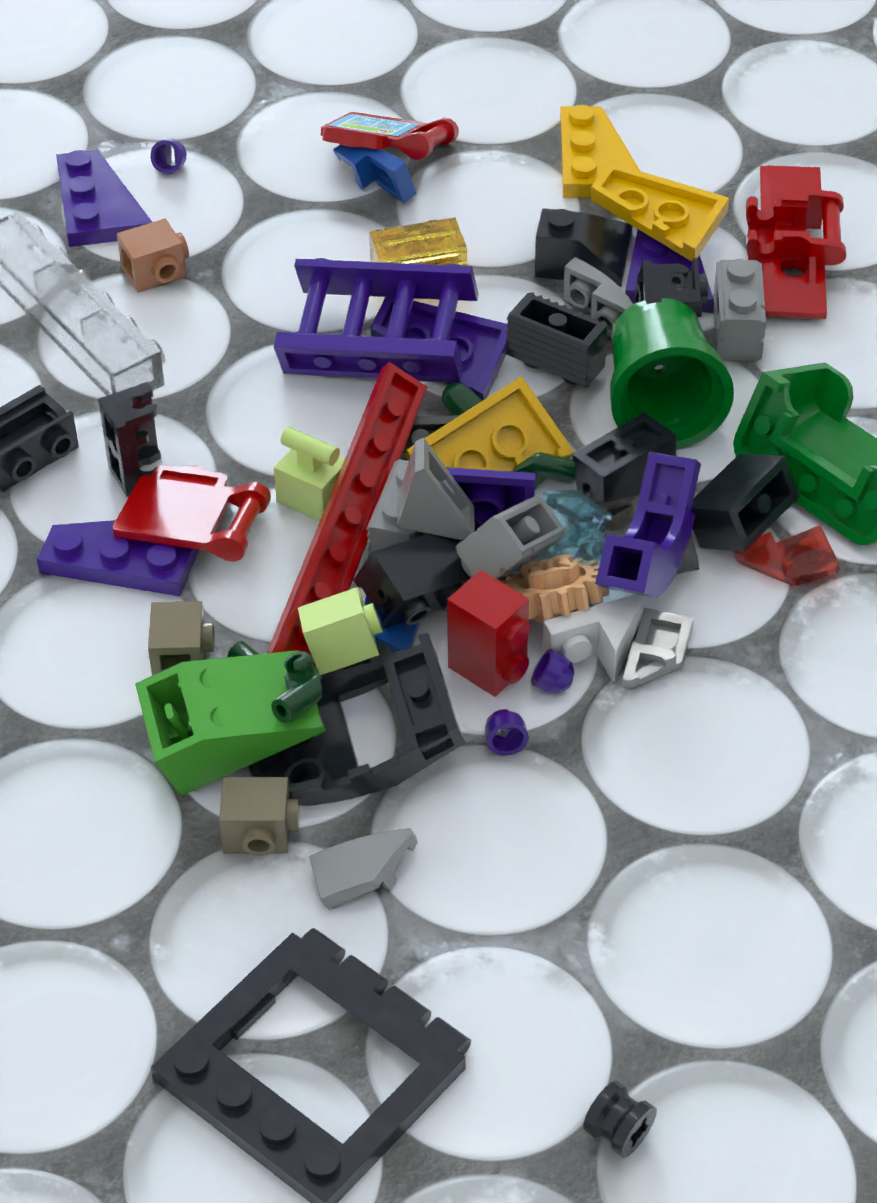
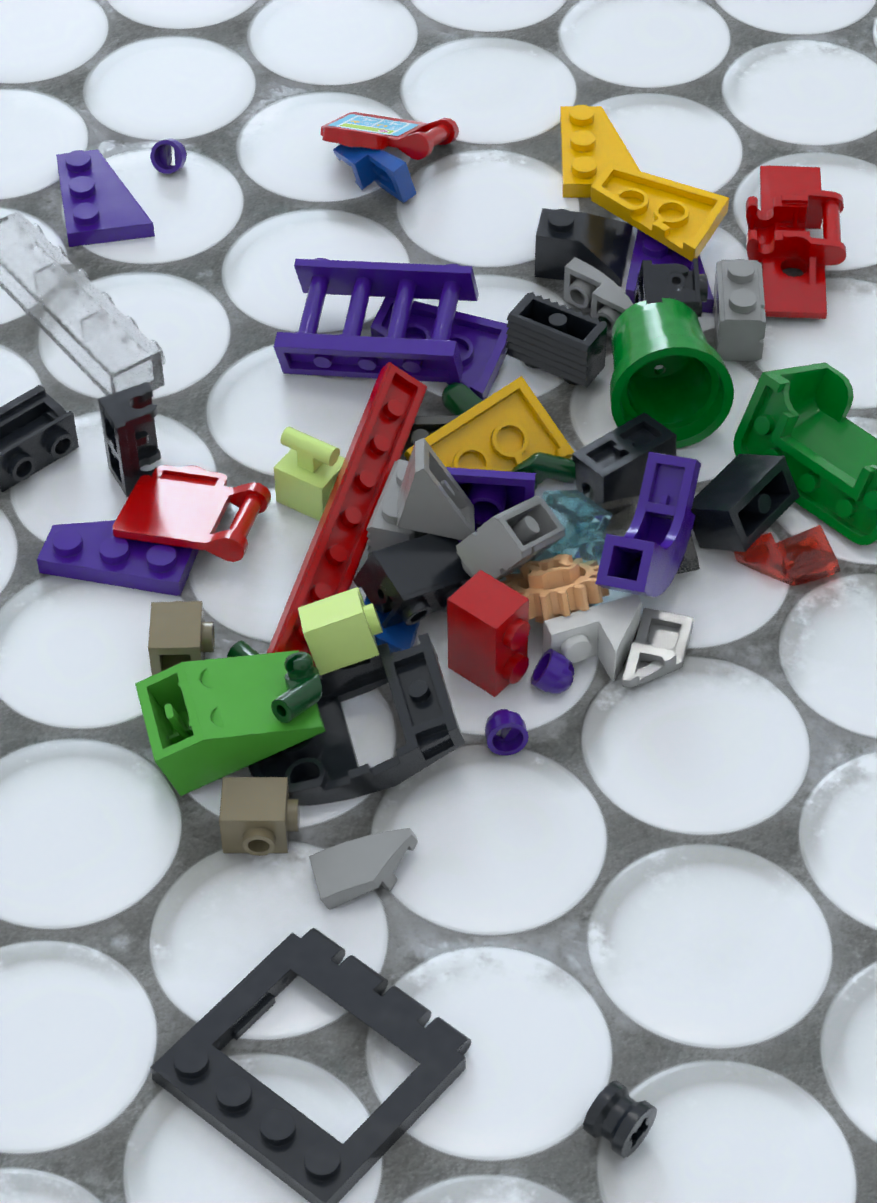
nougat brick [117,218,189,293] -> none
clear yellow brick [369,217,467,266] -> none

